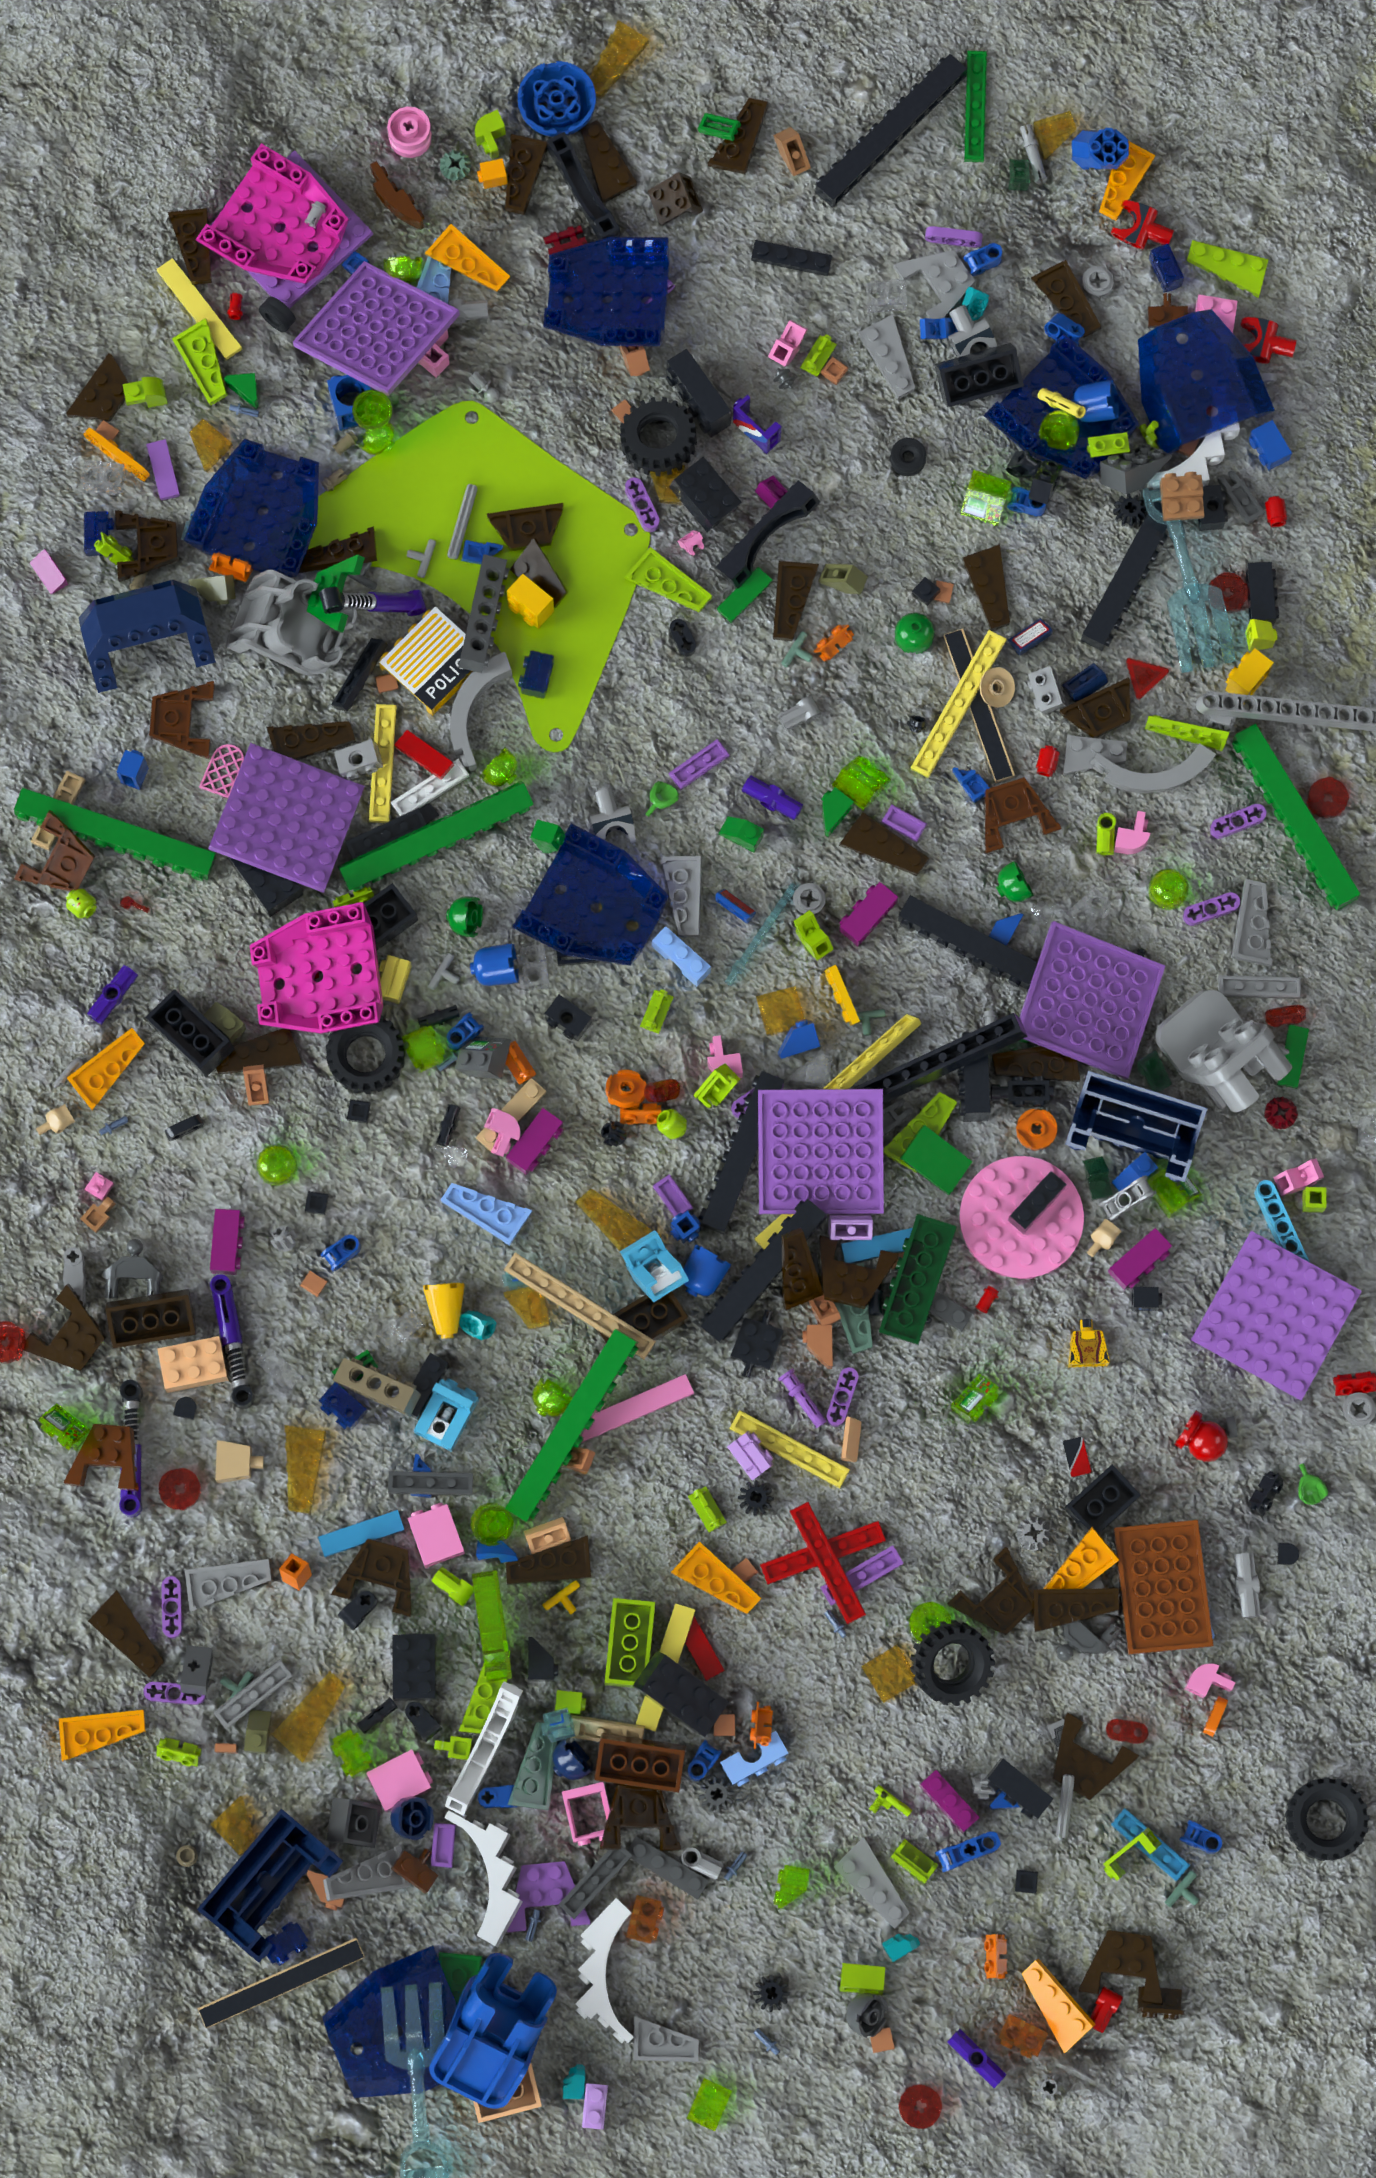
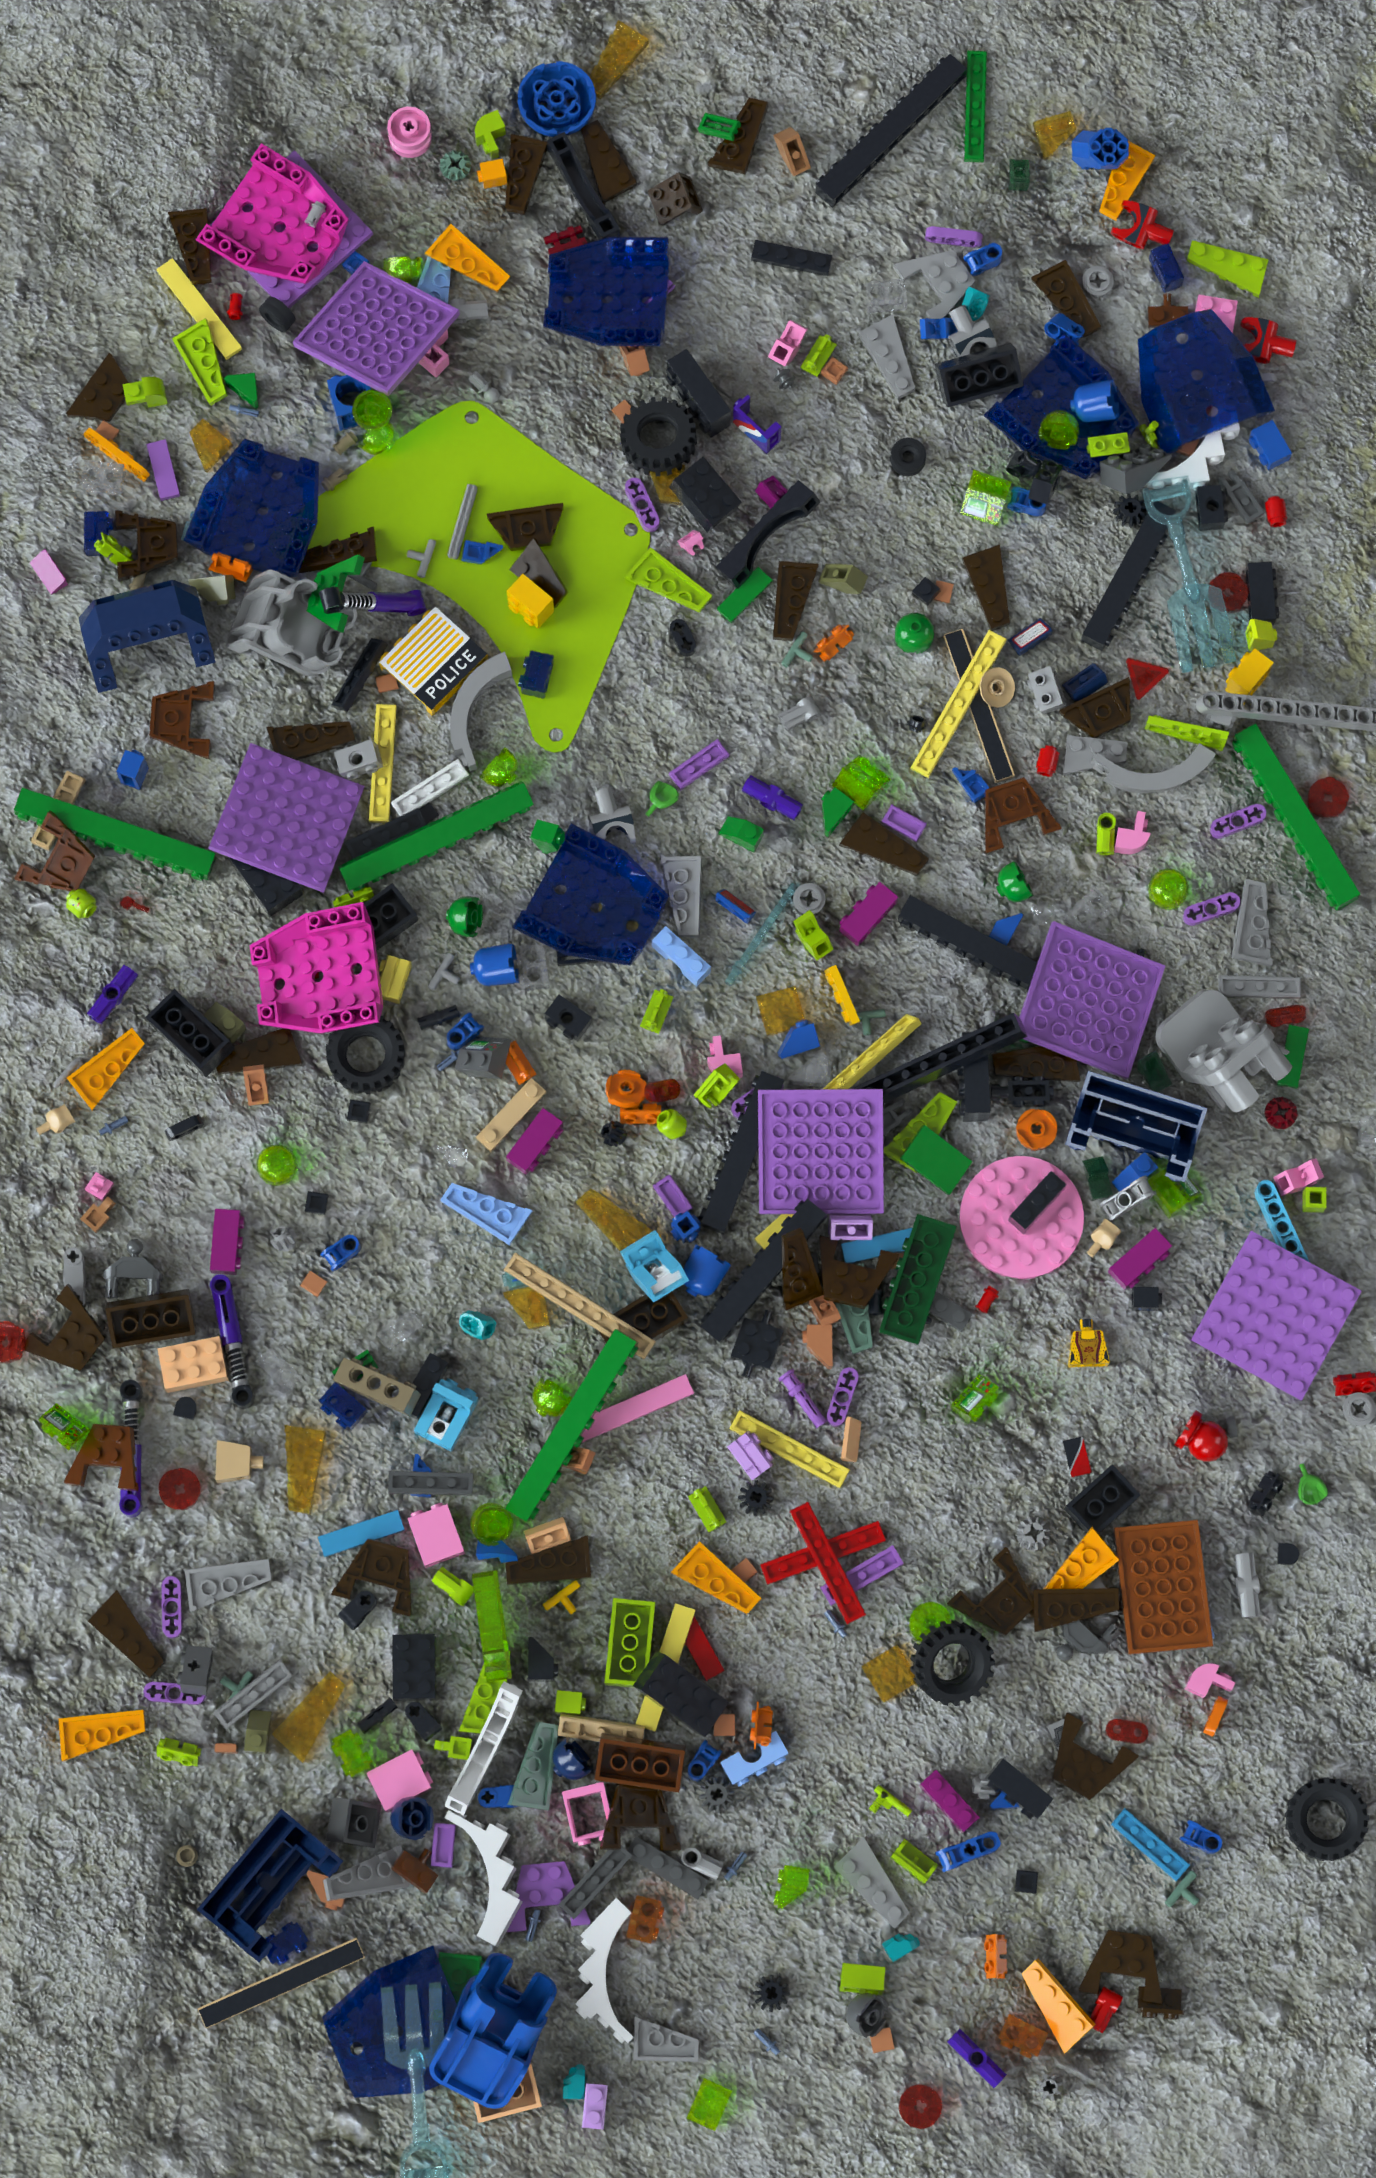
bright pink window [199,744,244,798] -> none
clear yellow wing [210,1796,255,1856] -> none
orange brick [279,1553,312,1591] -> none
reddish brown slope [370,161,425,230] -> none
red tile [394,730,454,780] -> none
clear neon green brick [402,1025,445,1073] -> none
yellow cone [423,1282,465,1339] -> none
black pin [436,1104,461,1147] -> none
dark grey brick [458,555,509,673] -> none
bright pink brick [484,1108,520,1157] -> none
clear light blue brick [541,1708,576,1743] -> none
light grey pin [1020,124,1047,184] -> none
light yellow pin [1038,388,1086,418] -> none
light grey axle [1056,1774,1075,1838] -> none
lime panel [1103,1827,1162,1881] -> none
medium nougat plate [1160,472,1204,521] -> none

